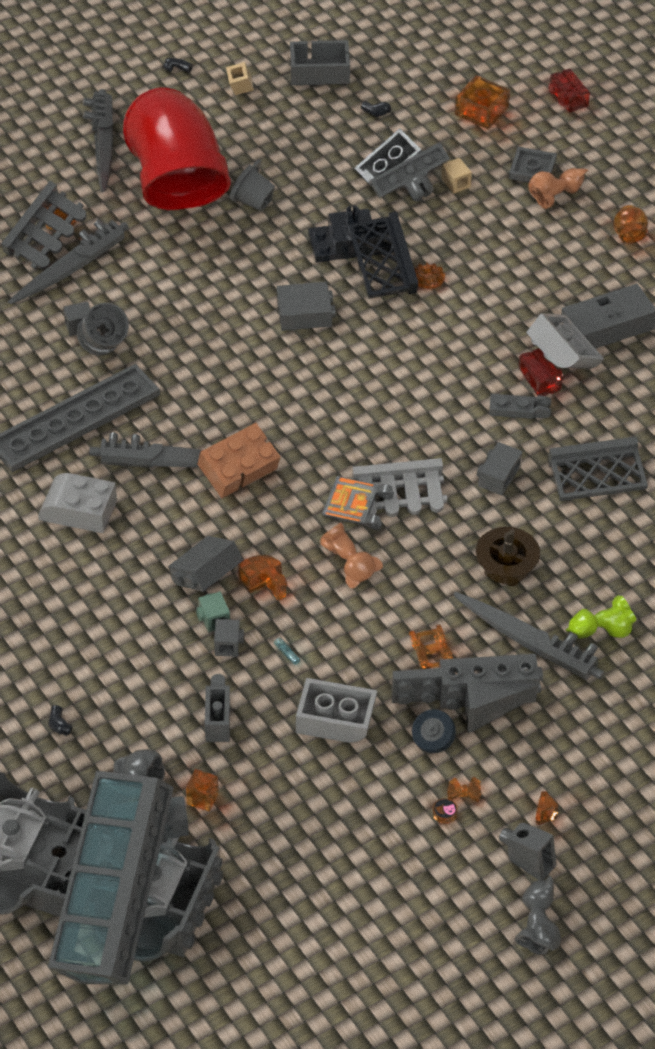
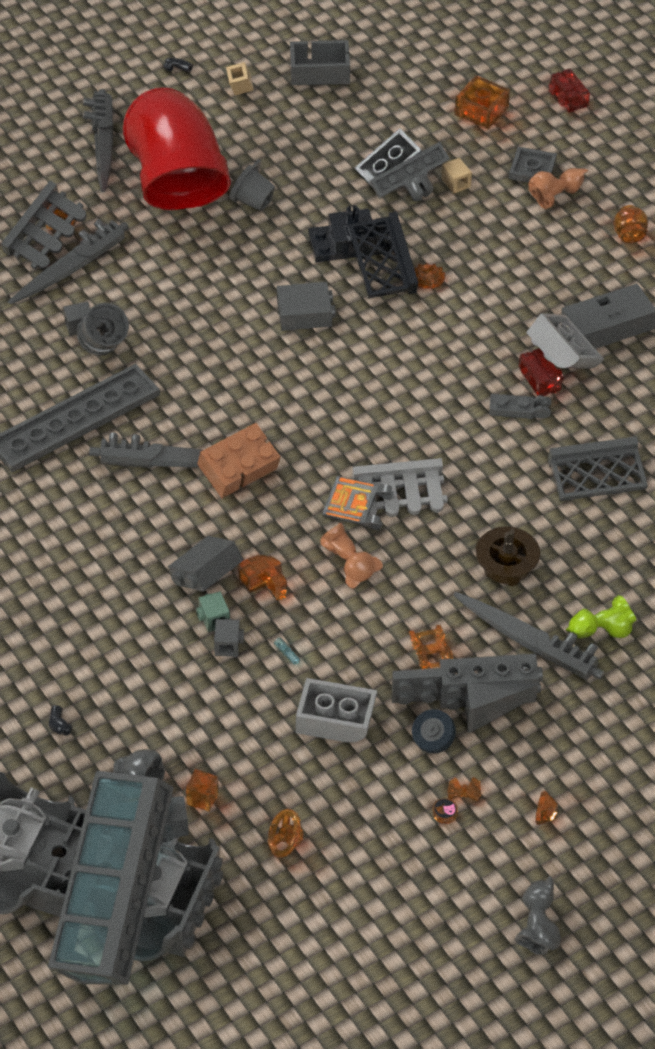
light grey brick [38,473,117,534] -> none
dark grey brick [205,674,231,742] -> none
black arm [361,101,391,117] -> none
dark grey brick [476,442,523,496] -> none
dark grey torso [499,823,557,880] -> none
none -> clear orange piece [268,809,303,858]

